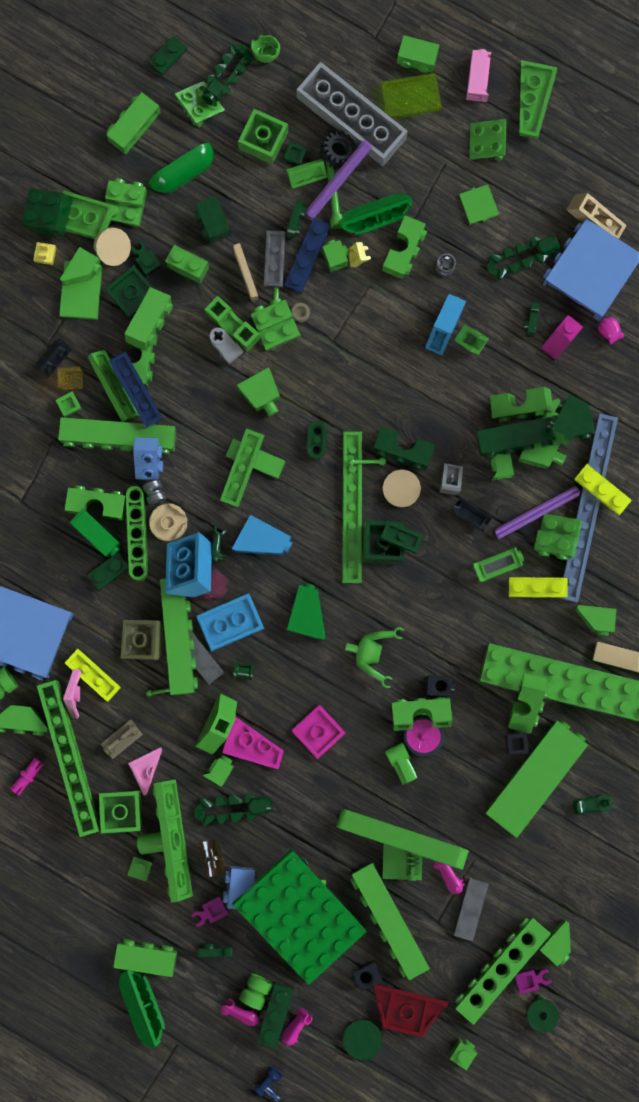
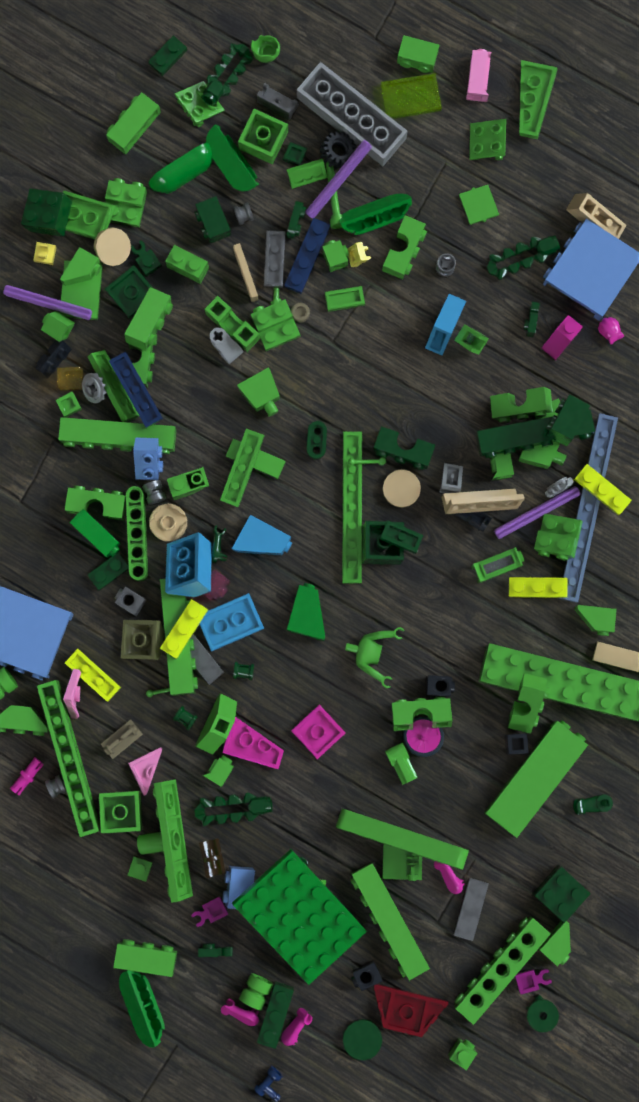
none -> medium lavender axle [3,285,92,320]
none -> bright green brick [41,311,75,342]
none -> flat silver wheel [45,775,67,799]
none -> light grey gear [82,373,107,403]
none -> flat silver brick [115,587,147,616]
none -> neon yellow plate [160,599,208,659]
none -> bright green slope [167,467,209,500]
none -> dark green bush [173,706,198,731]
none -> green brick [206,124,259,191]
none -> flat silver wheel [233,202,254,225]
none -> flat silver hinge [257,83,299,120]
none -> bright green tile [325,286,365,312]
none -> tan fence [442,489,524,514]
none -> dark green brick [532,865,591,923]
none -> light grey gear [545,477,574,498]

